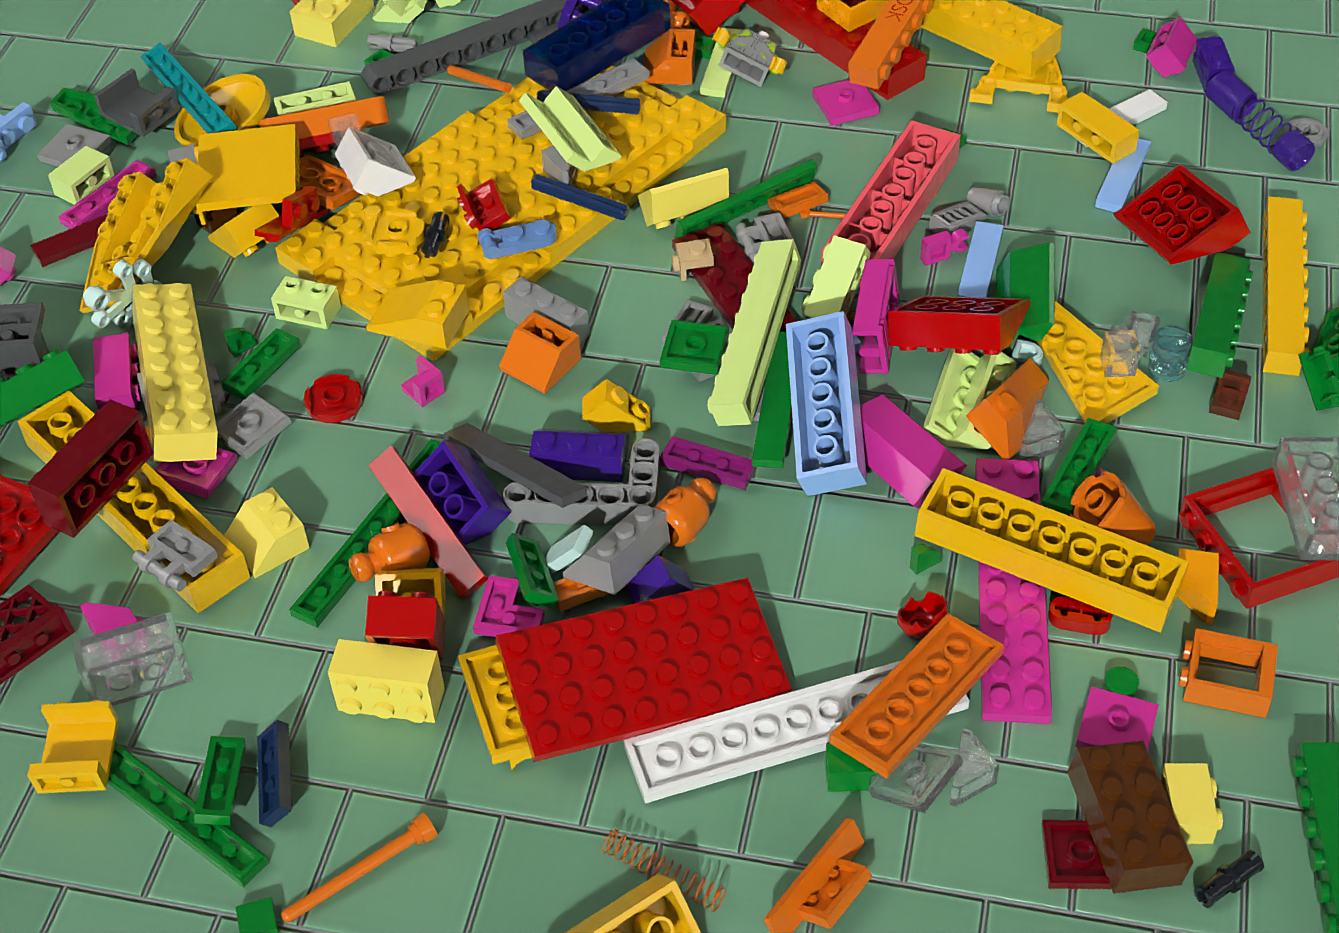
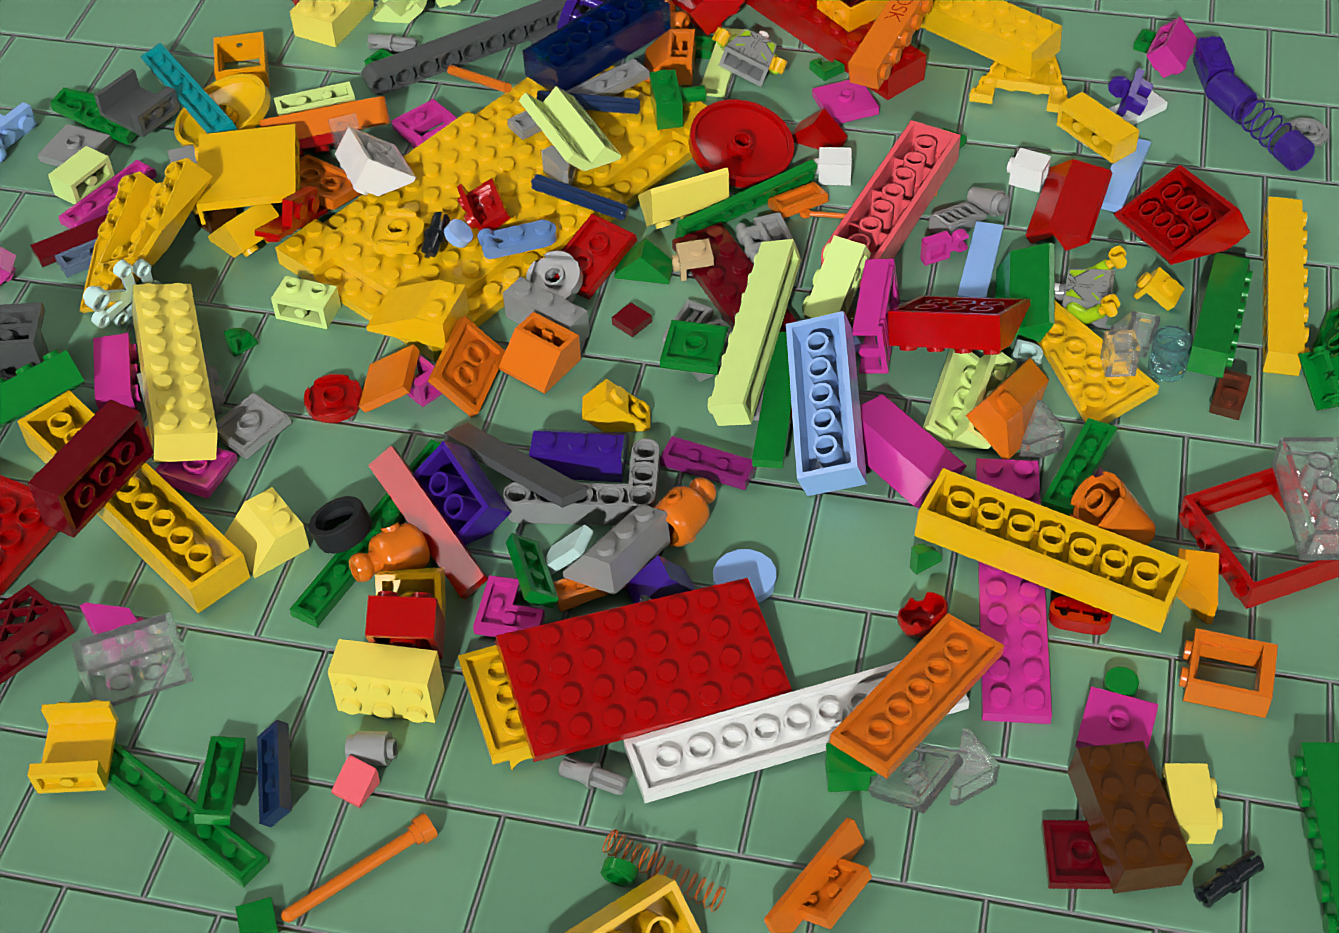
light grey plate [132,520,218,592] -> none
green plate [221,328,301,399] -> none
none -> sand blue tile [55,238,97,277]
none -> light orange window [213,32,270,88]
none -> black tyre [308,496,373,554]
none -> coral slope [331,755,380,808]
none -> light grey brick [345,731,398,766]
none -> orange tile [359,344,420,413]
none -> dark pink plate [391,99,457,149]
none -> orange plate [428,316,505,417]
none -> light blue tile [444,219,473,248]
none -> light grey plate [526,251,583,302]
none -> red tile [549,214,637,300]
none -> light grey axle [559,755,628,795]
none -> green tile [600,857,639,887]
none -> dark red tile [611,302,652,337]
none -> green slope [614,238,673,285]
none -> green brick [649,69,706,130]
none -> red dish [688,99,794,188]
none -> light blue tile [713,549,776,603]
none -> red slope [791,108,847,150]
none -> green tile [809,59,845,81]
none -> white brick [814,147,852,186]
none -> white brick [1007,148,1051,193]
none -> red slope [1025,159,1113,251]
none -> torso [1054,246,1127,328]
none -> dark purple hips [1108,68,1154,117]
none -> yellow bracket [1133,267,1185,311]

